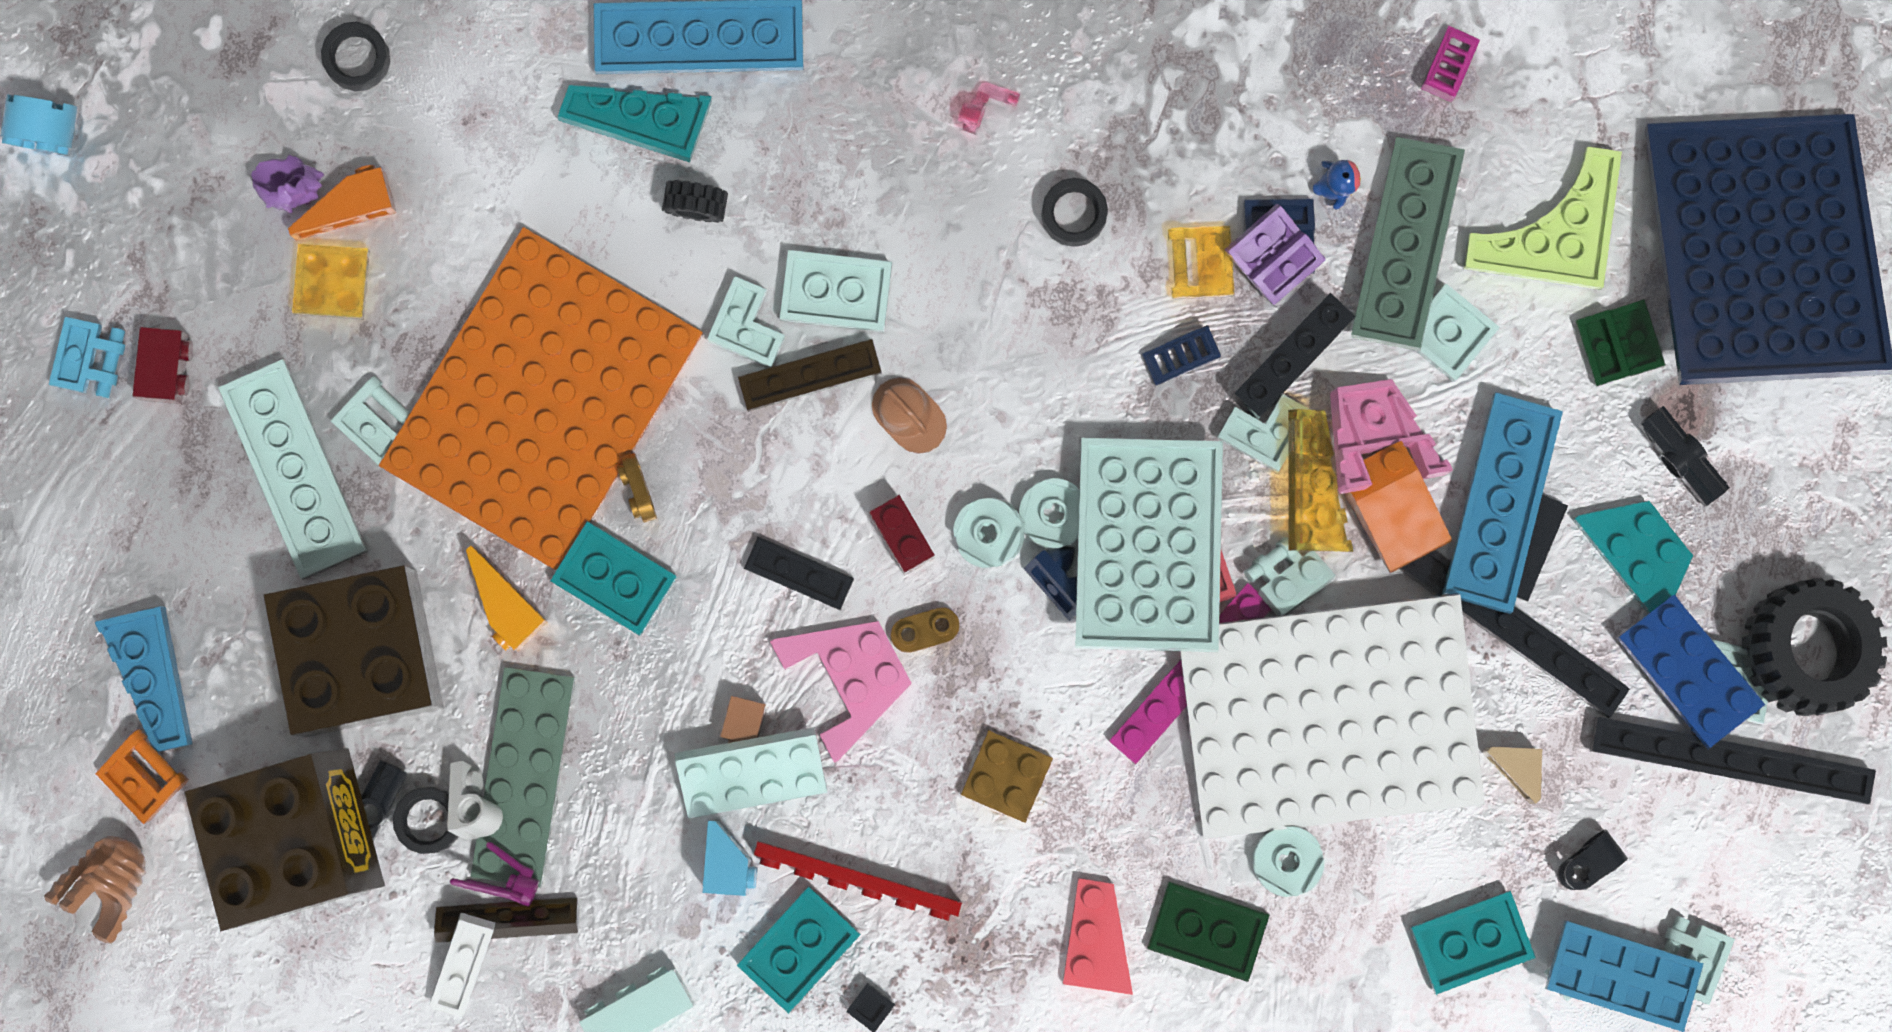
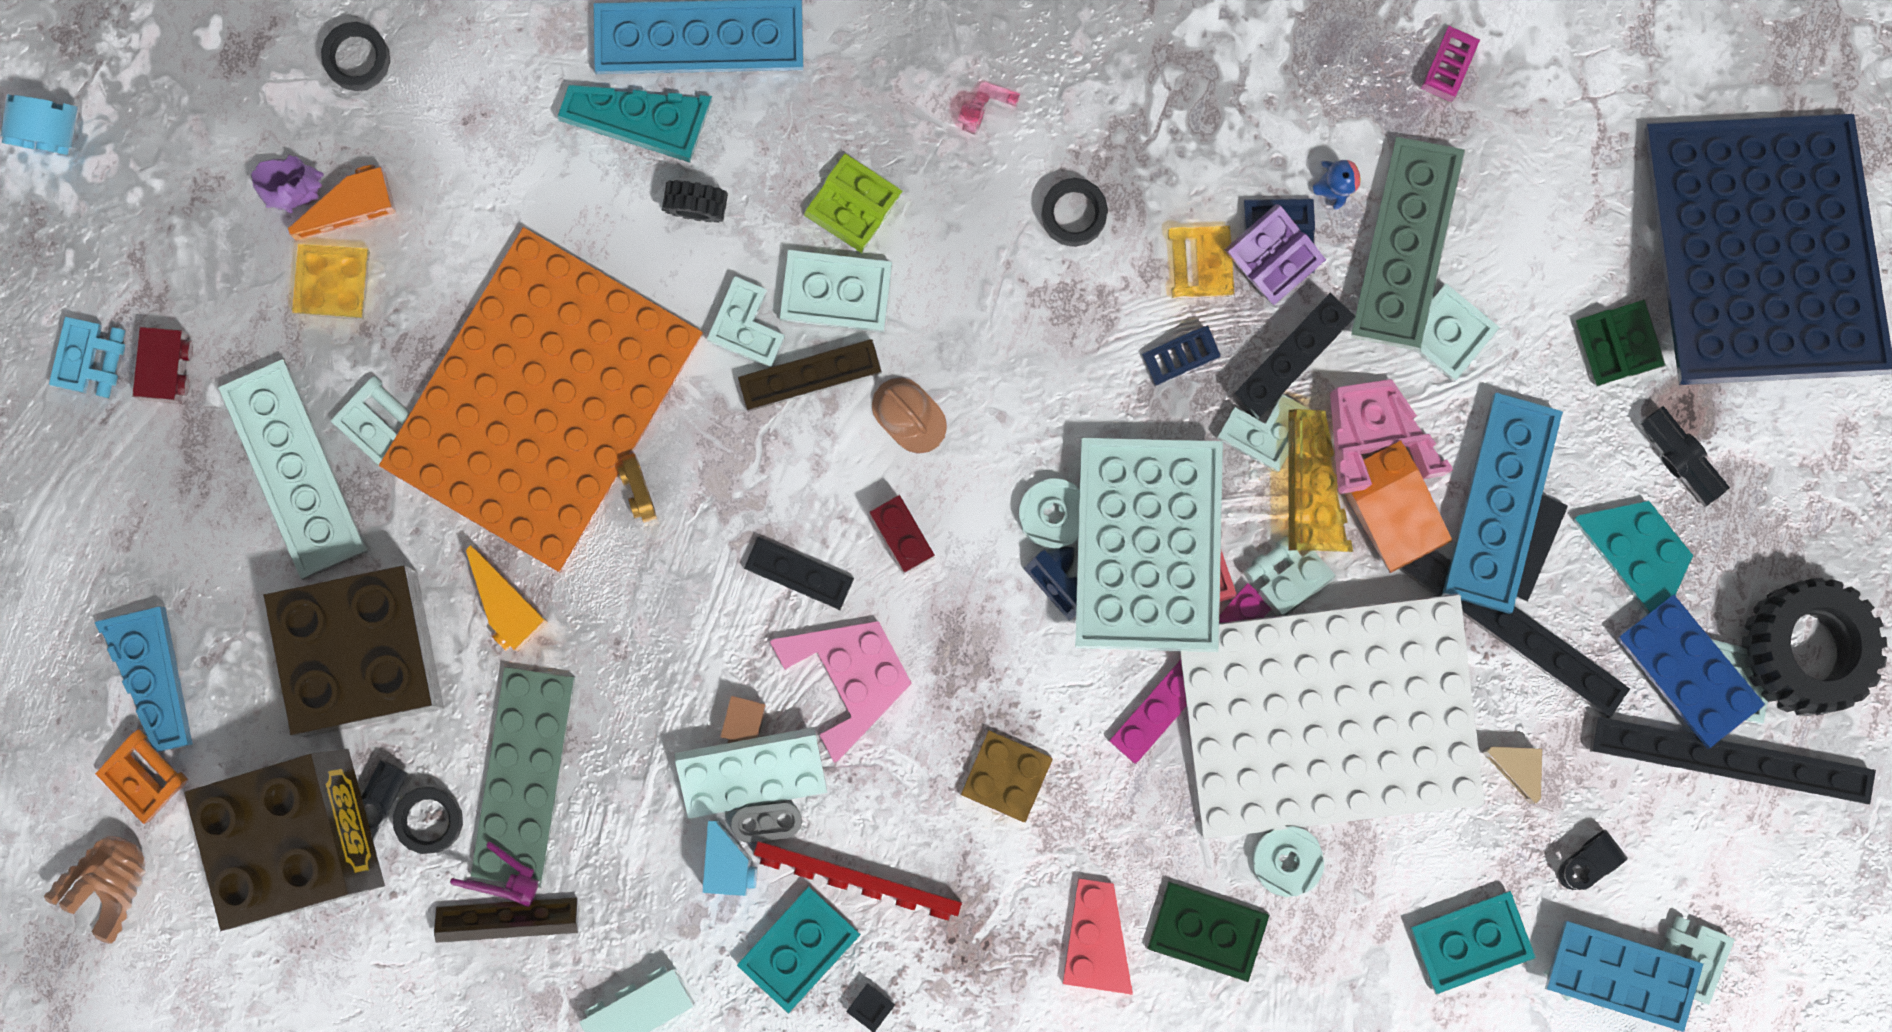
white plate [429,913,495,1017] -> none
white plate [447,761,503,840] -> none
teal plate [550,521,677,637] -> none
pearl gold plate [891,607,960,653] -> none
light aqua plate [953,498,1026,568] -> none
yellowish green plate [1463,147,1622,290] -> none
none -> light grey plate [731,803,802,843]
none -> lime slope [804,153,903,253]

